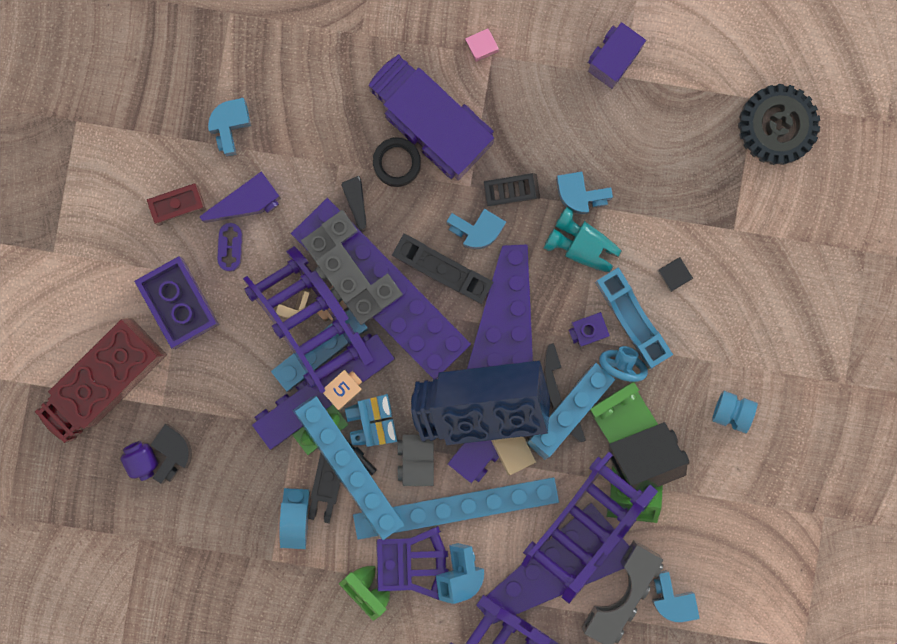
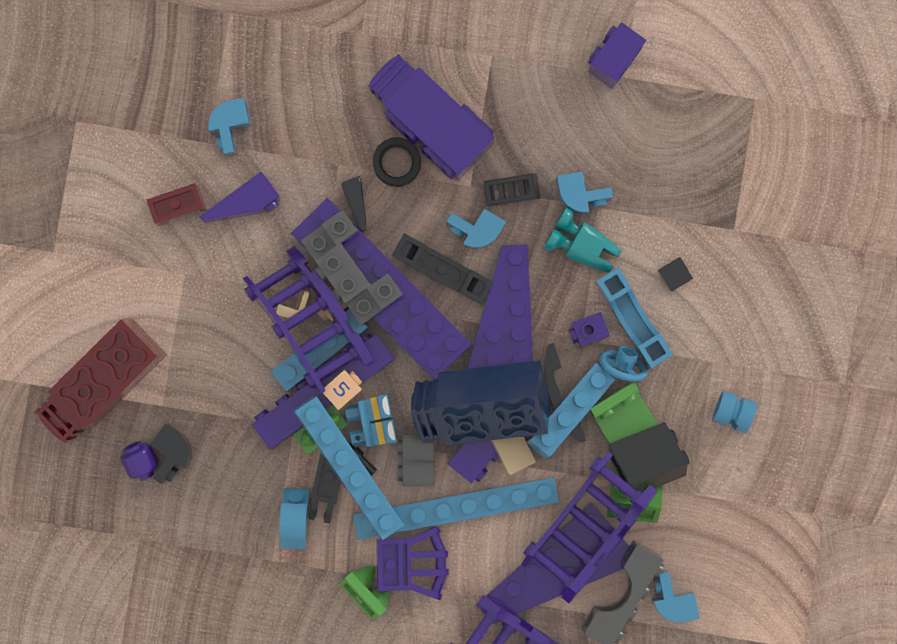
brick [134,256,220,349] -> none
dark purple beam [217,223,243,272] -> none
dark azure brick [436,543,484,604] -> none
bright pink slope [465,29,499,62] -> none
wheel [738,84,821,165] -> none

